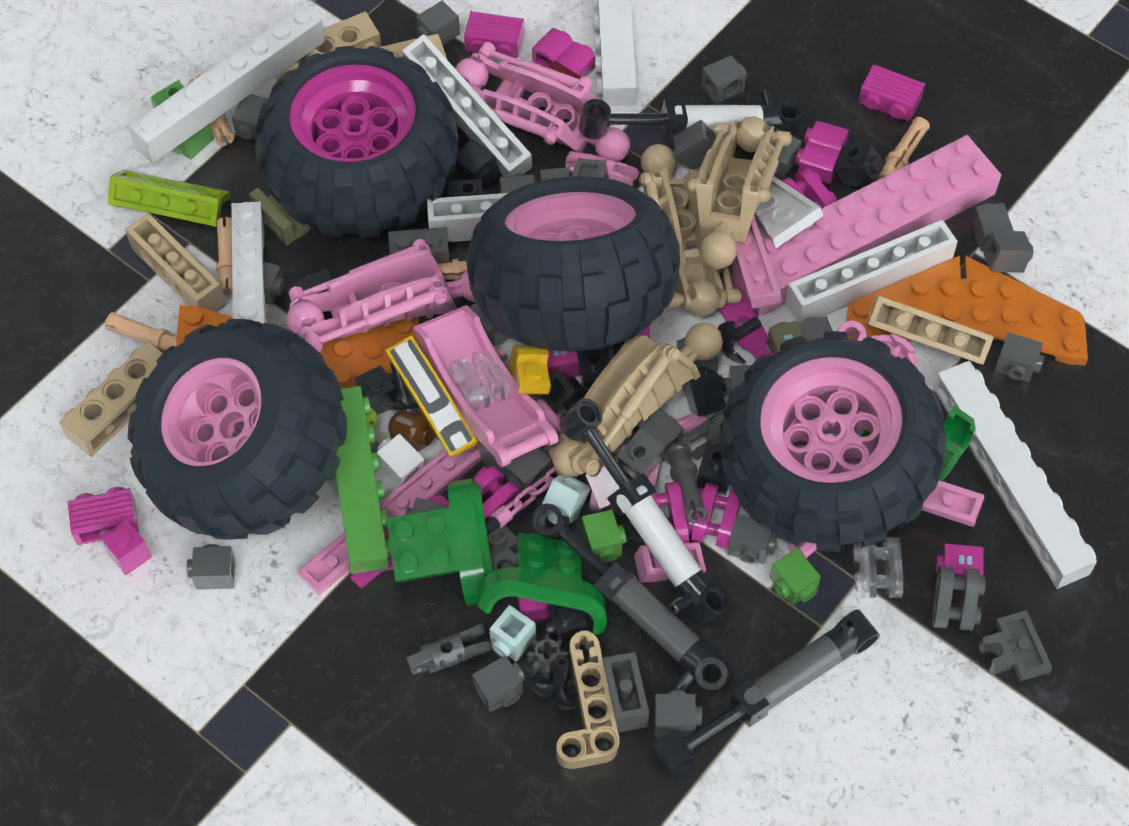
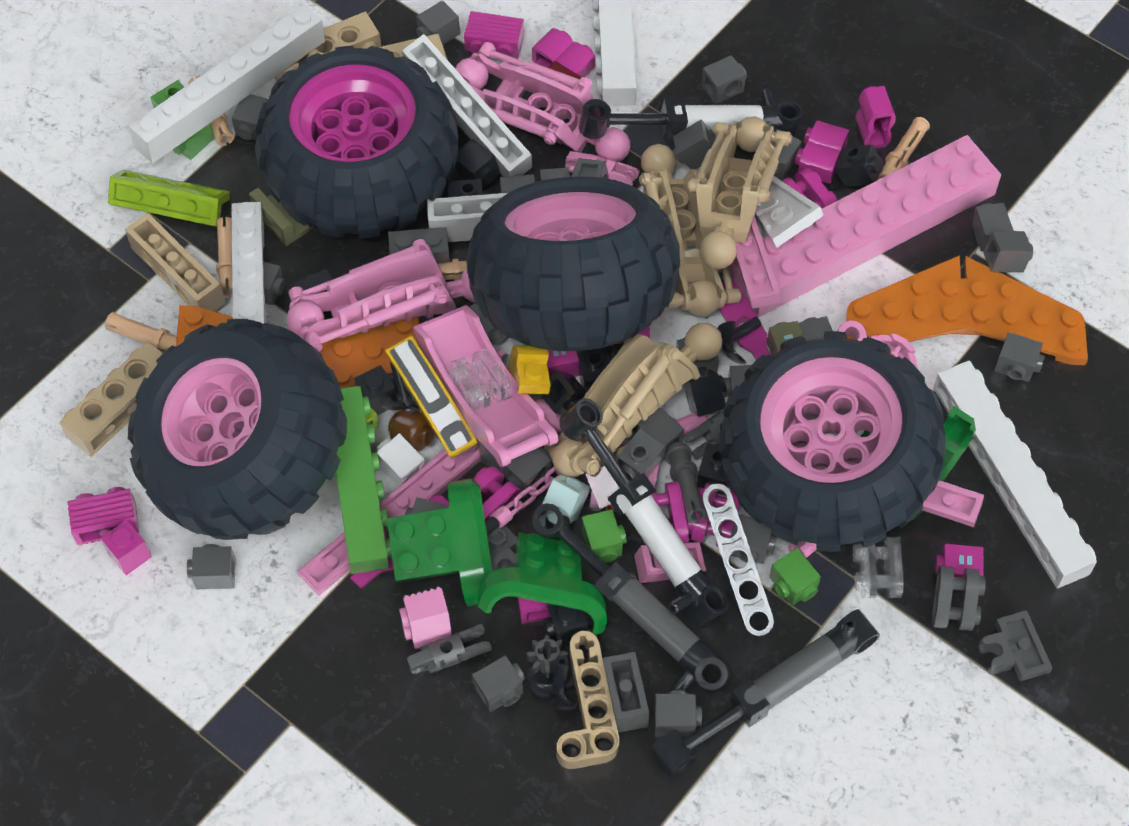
light aqua brick [489,605,536,662] -> none
white brick [785,220,958,323] -> none
dark pink brick [859,64,926,122] -> none
tan brick [865,295,994,365] -> none
none -> bright pink brick [399,587,452,649]
none -> beam [703,484,774,636]
none -> dark pink brick [855,86,896,149]

